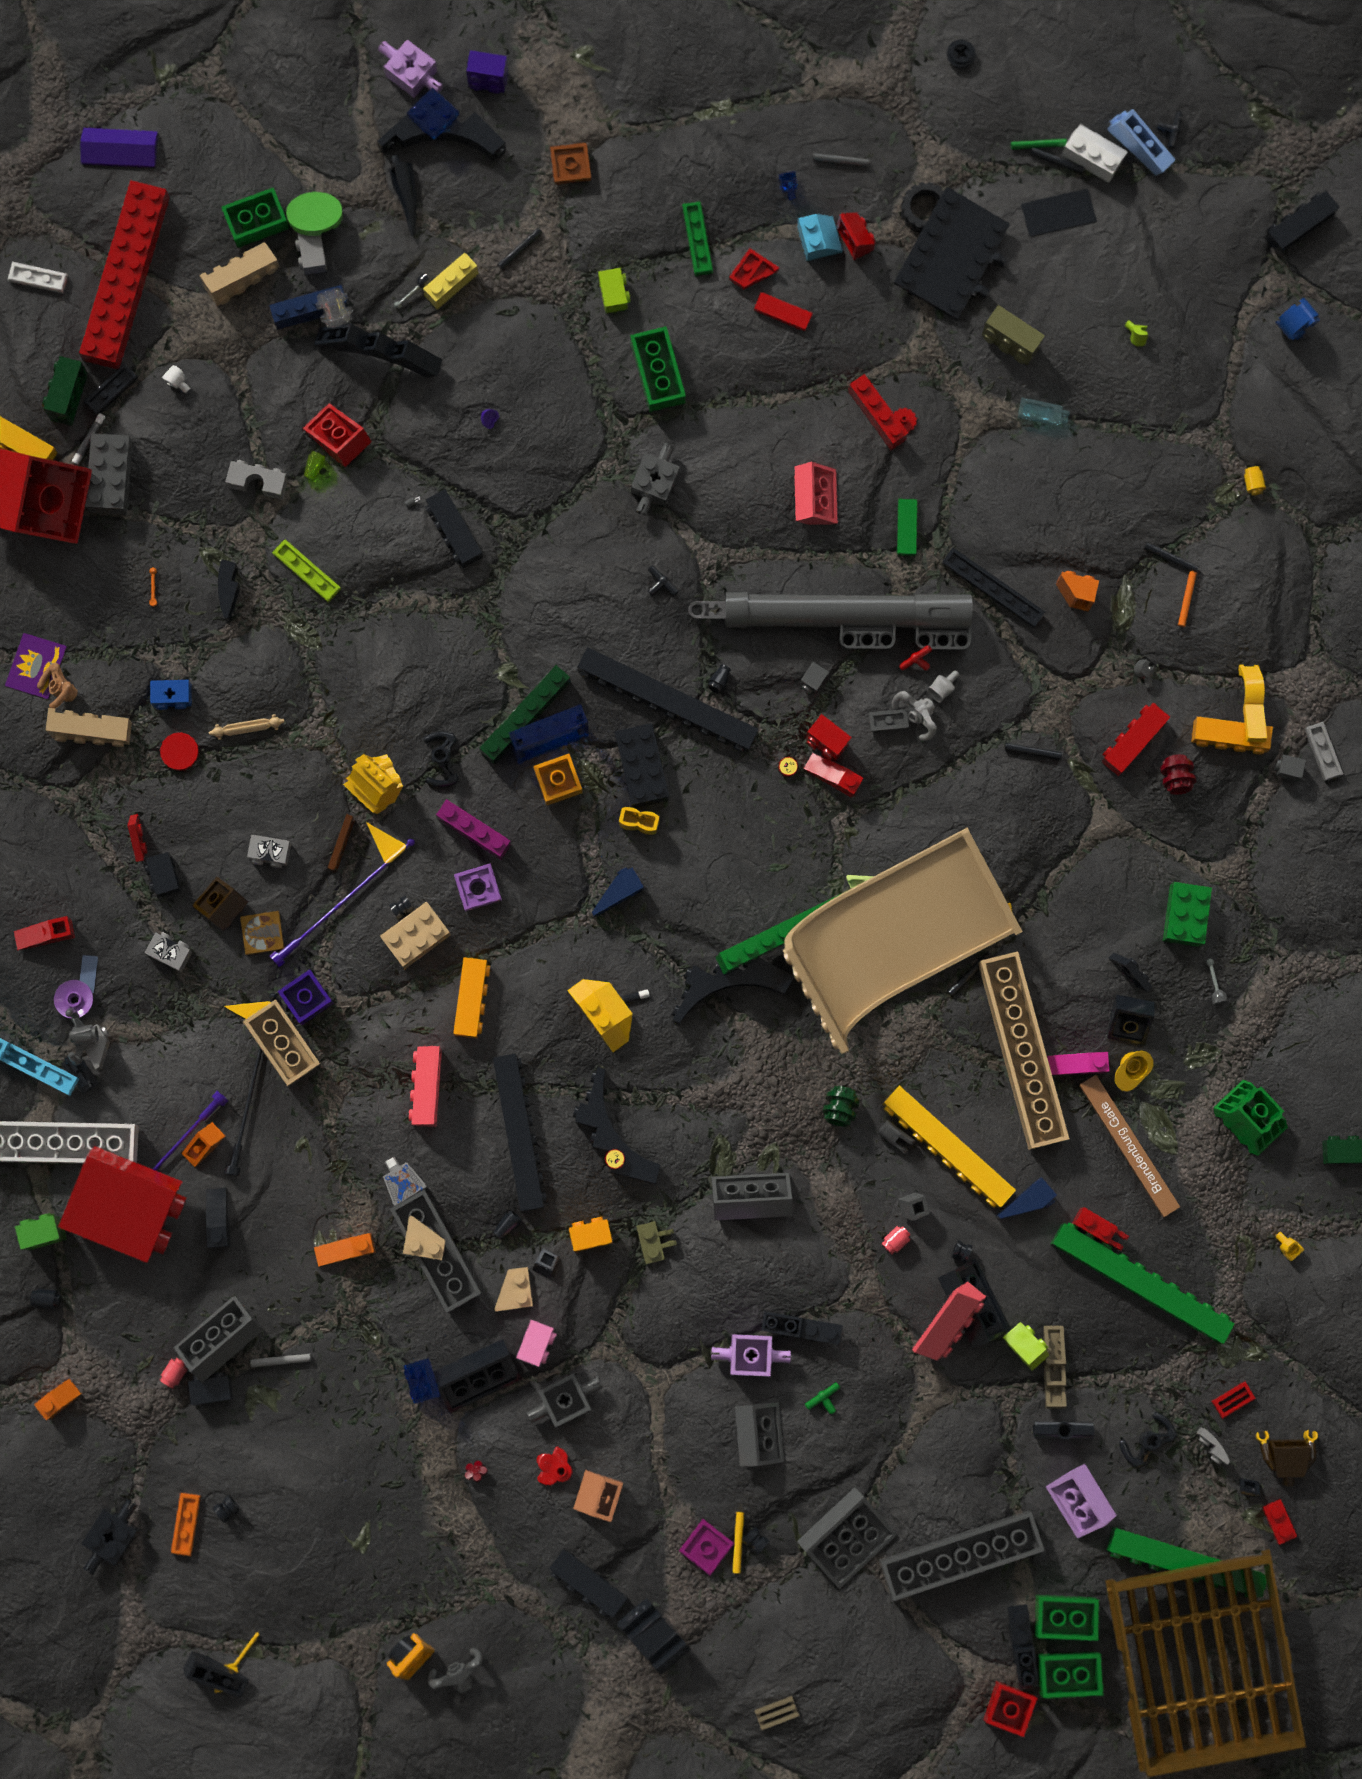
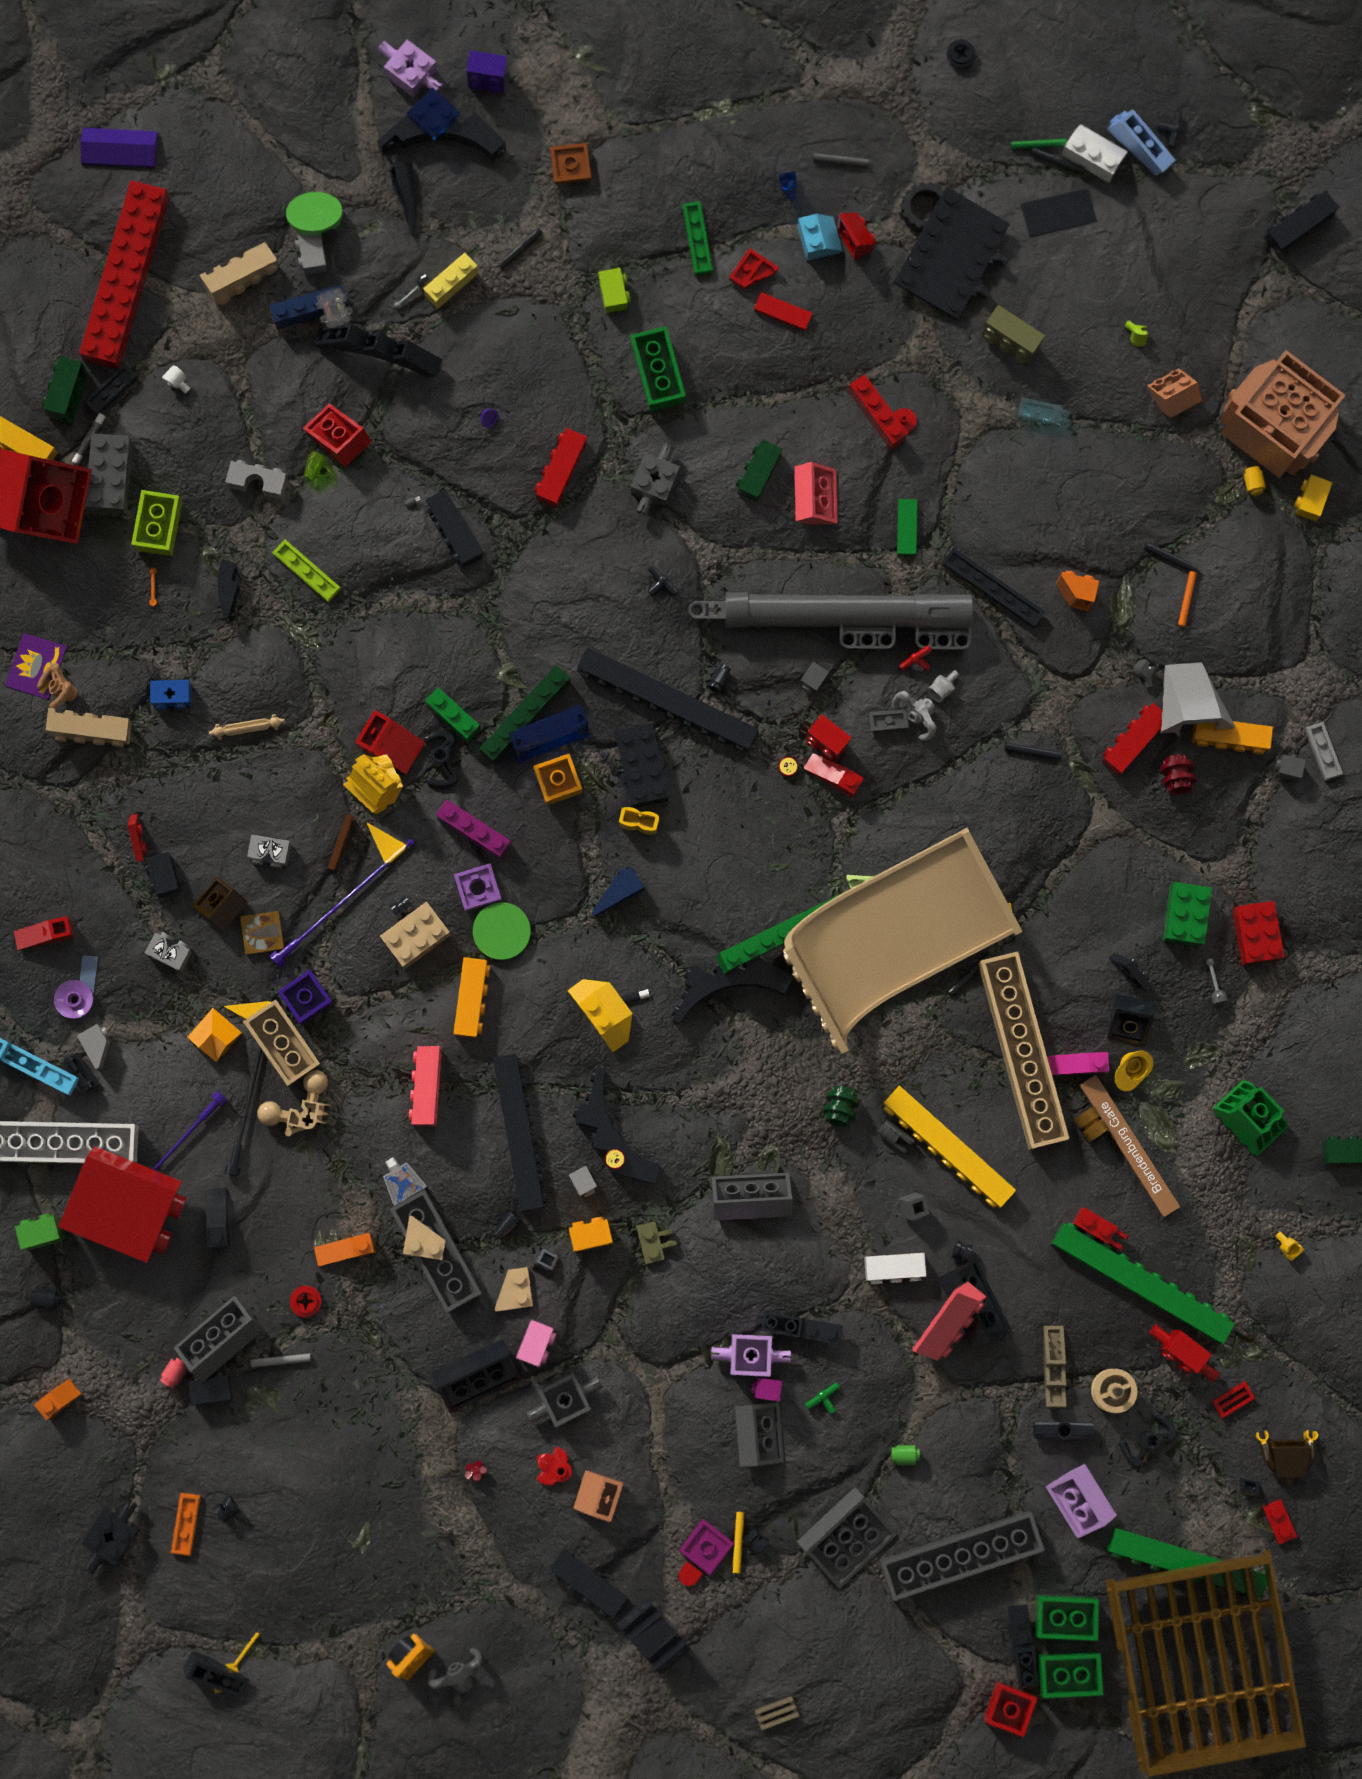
white tile [8,262,68,293] -> none
dark grey piece [65,1007,99,1066] -> none
red tile [160,732,199,771] -> none
orange slope [181,1122,225,1167] -> none
green brick [221,187,289,248] -> none
clear blue plate [403,1358,440,1404] -> none
coral brick [881,1226,910,1255] -> none
dark blue slope [996,1177,1057,1219] -> none
lime brick [1003,1322,1050,1371] -> none
light grey slope [1196,1427,1230,1465] -> none
yellow piece [1238,665,1267,742] -> none
blue brick [1275,298,1320,341] -> none
none -> lime brick [131,490,182,556]
none -> light orange slope [188,1008,242,1062]
none -> tan piece [257,1070,330,1136]
none -> red gear [290,1286,322,1317]
none -> red slope [355,710,426,775]
none -> green brick [425,687,481,743]
none -> bright green tile [473,902,531,960]
none -> red brick [534,428,587,508]
none -> light grey brick [569,1166,597,1198]
none -> red tile [679,1561,703,1586]
none -> dark green brick [736,439,782,502]
none -> magenta slope [751,1378,782,1401]
none -> white brick [864,1253,926,1284]
none -> bright green brick [892,1445,920,1465]
none -> pearl gold wheel [1073,1106,1110,1142]
none -> tan wheel [1091,1369,1137,1413]
none -> nougat slope [1147,369,1202,418]
none -> red brick [1149,1324,1219,1382]
none -> light grey wedge [1161,663,1235,733]
none -> nougat piece [1220,350,1345,478]
none -> red brick [1232,901,1284,966]
none -> yellow brick [1294,475,1332,521]

